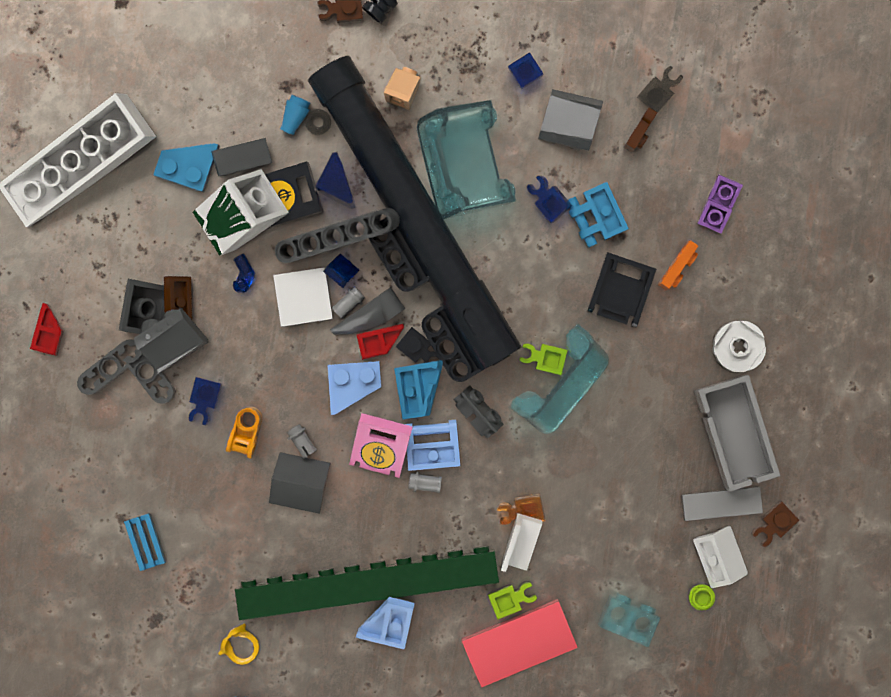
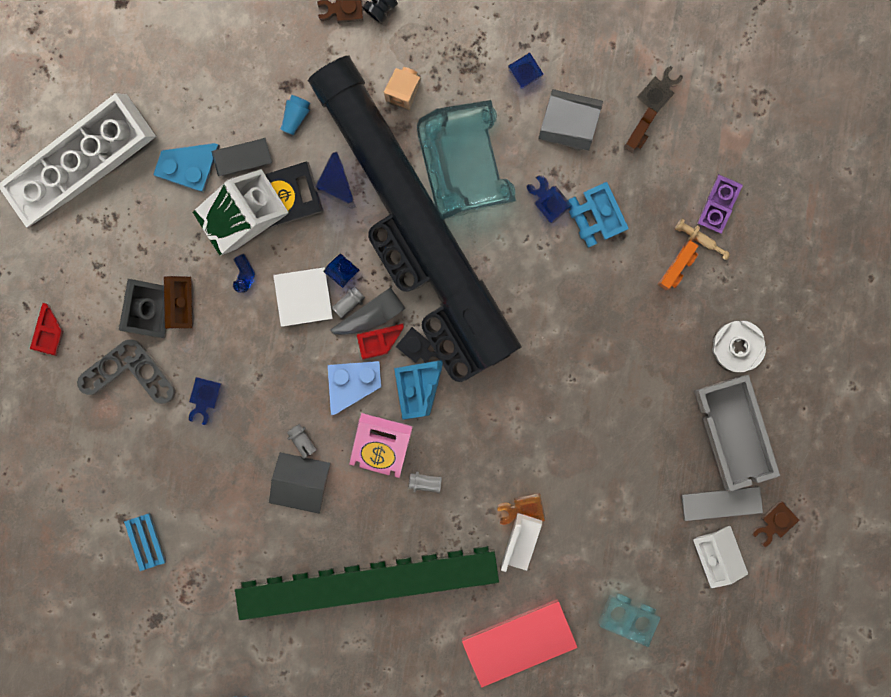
dark grey slope [134,308,208,374] -> none
yellow piece [218,623,259,665] -> none
light orange piece [226,407,262,459] -> none
dark grey beam [275,208,400,263] -> none
clear smoke plate [305,109,331,135] -> none
light blue wing [356,597,415,649] -> none
light blue plate [405,419,460,471] -> none
dark grey hinge [453,385,503,439] -> none
lime plate [488,582,537,619] -> none
clear light blue windscreen [508,324,609,434] -> none
lime plate [519,344,567,375] -> none
black container [587,252,657,328] -> none
lime plate [689,584,715,611] -> none
none -> tan piece [675,218,730,260]

